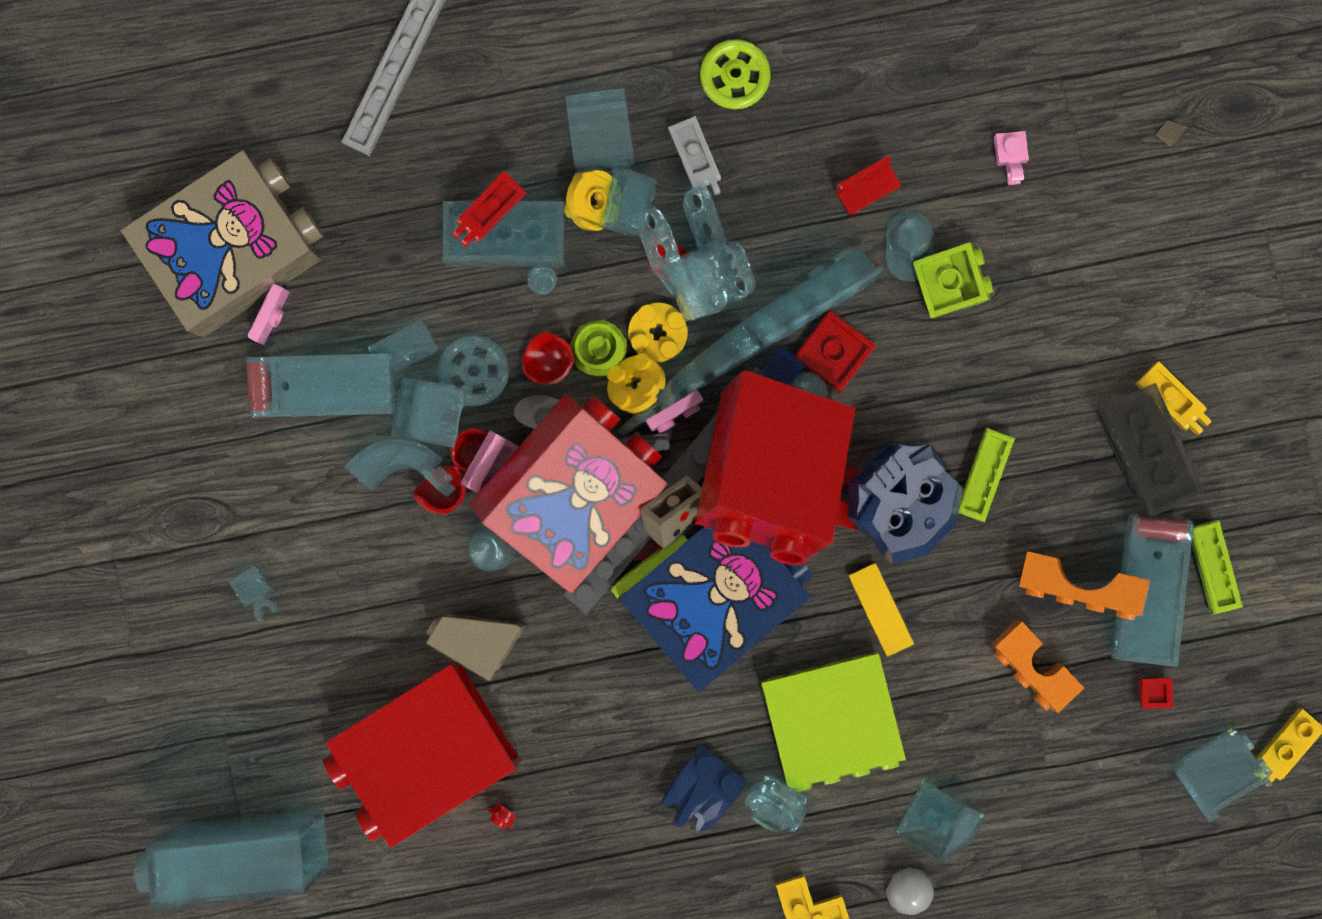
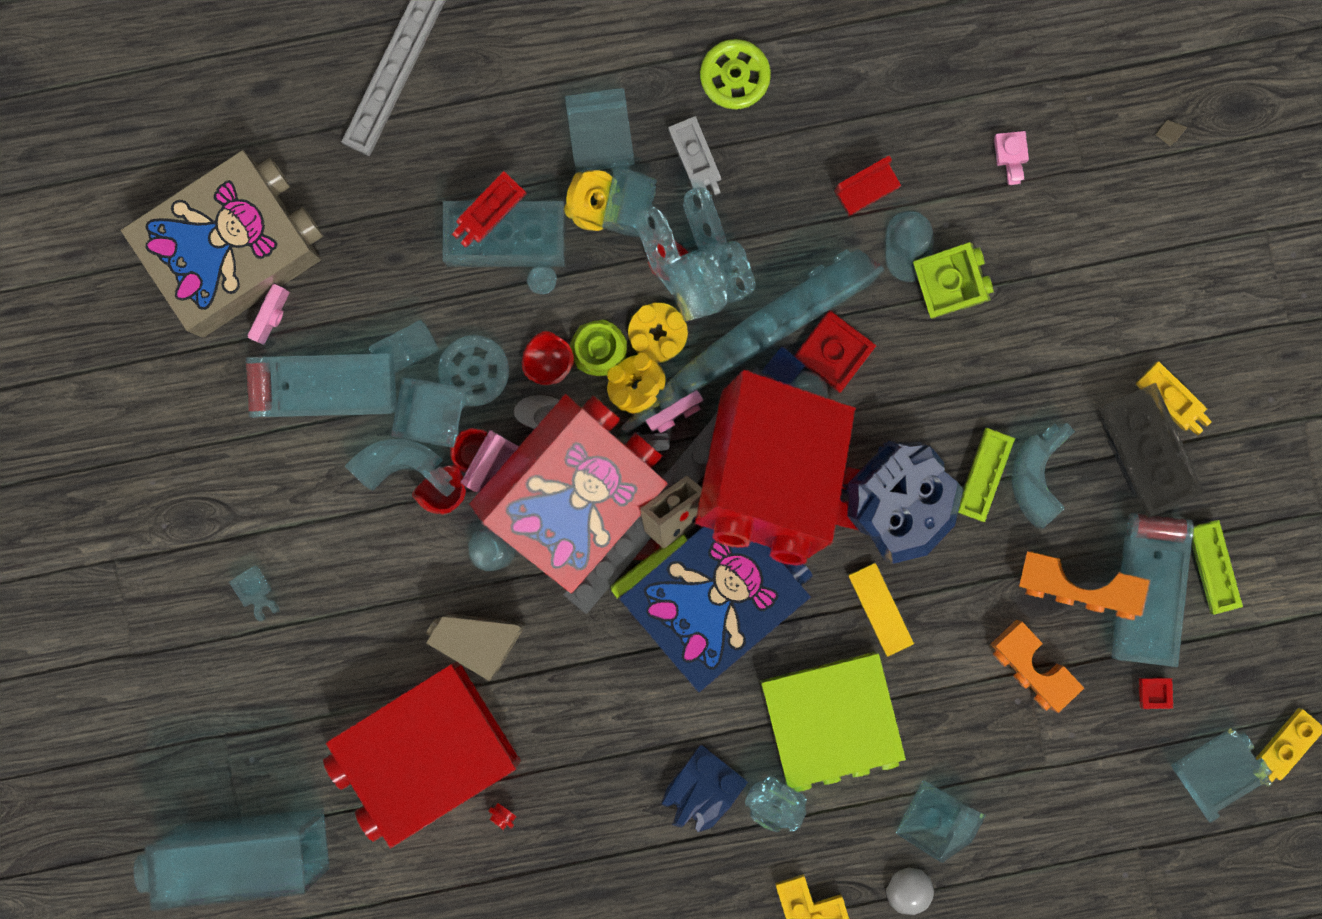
none -> clear light blue arch [1012,423,1075,528]

